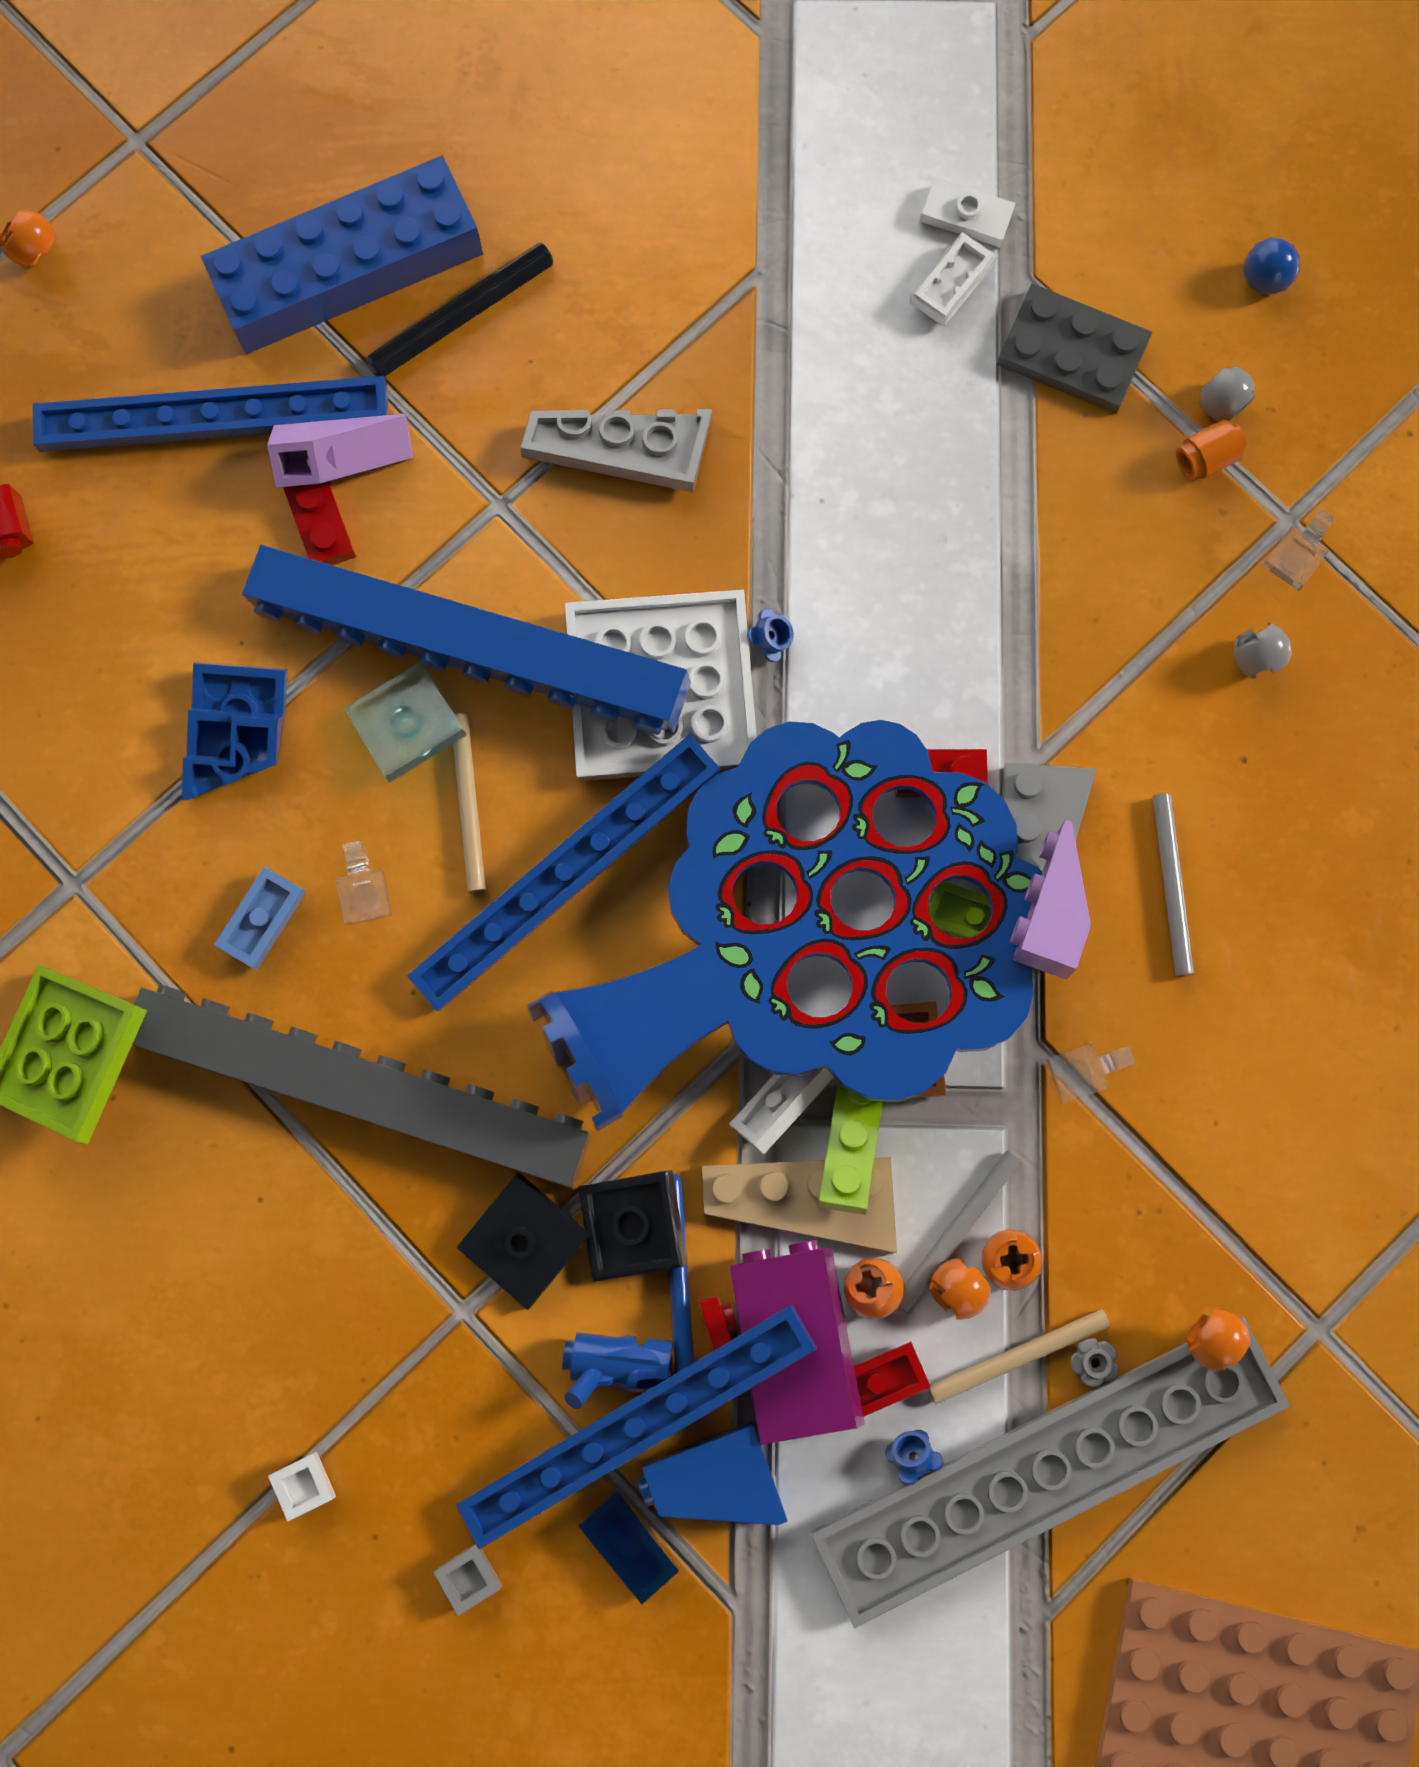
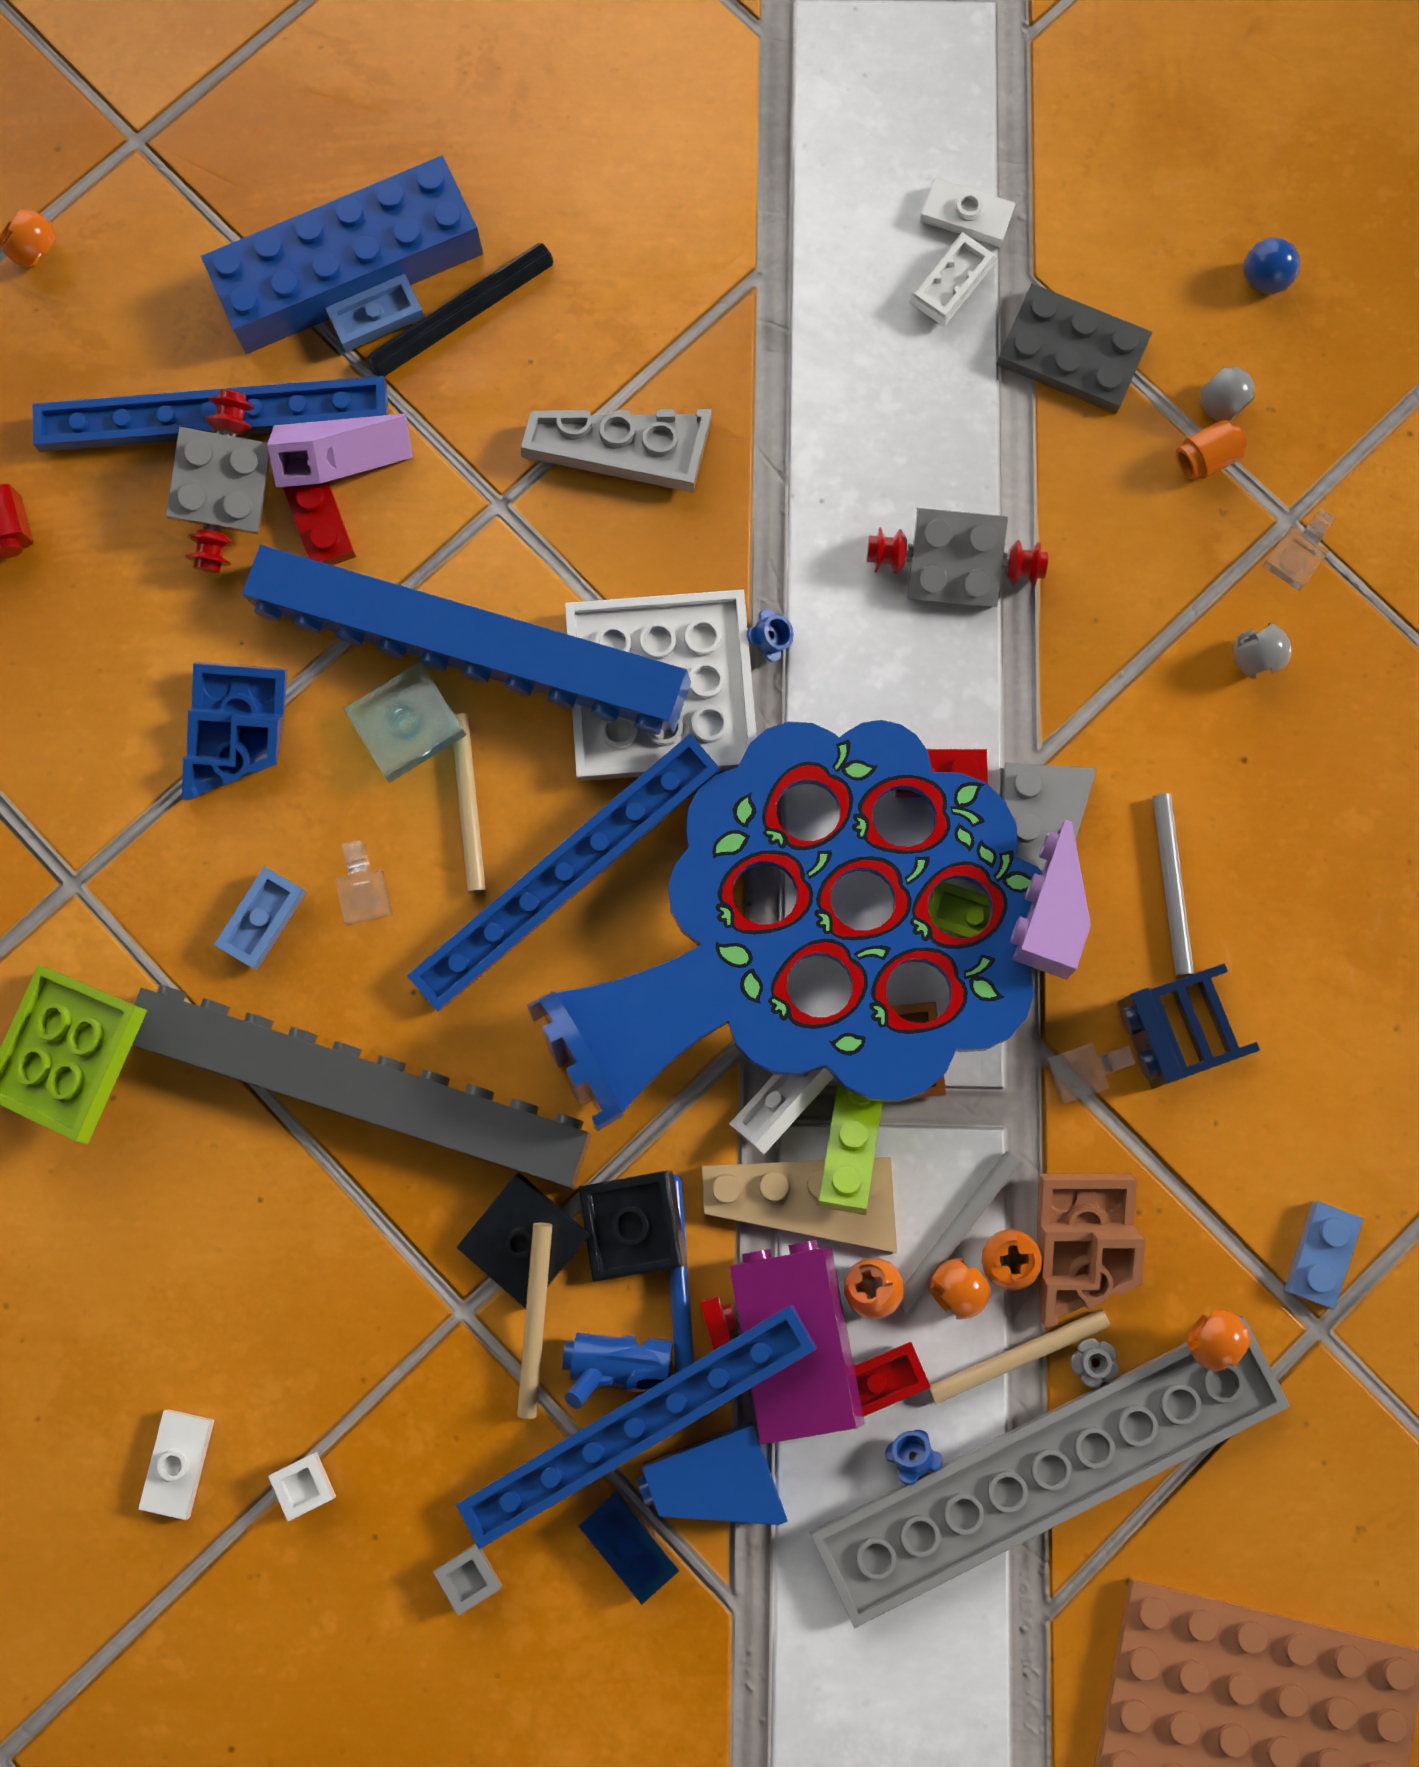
none -> white plate [138,1409,215,1520]
none -> light grey plate [166,390,270,573]
none -> medium blue plate [325,273,425,352]
none -> tan bar [517,1222,552,1419]
none -> light grey plate [866,508,1048,607]
none -> nougat slope [1037,1173,1145,1327]
none -> dark blue plate [1117,963,1260,1089]
none -> medium blue plate [1283,1201,1363,1310]

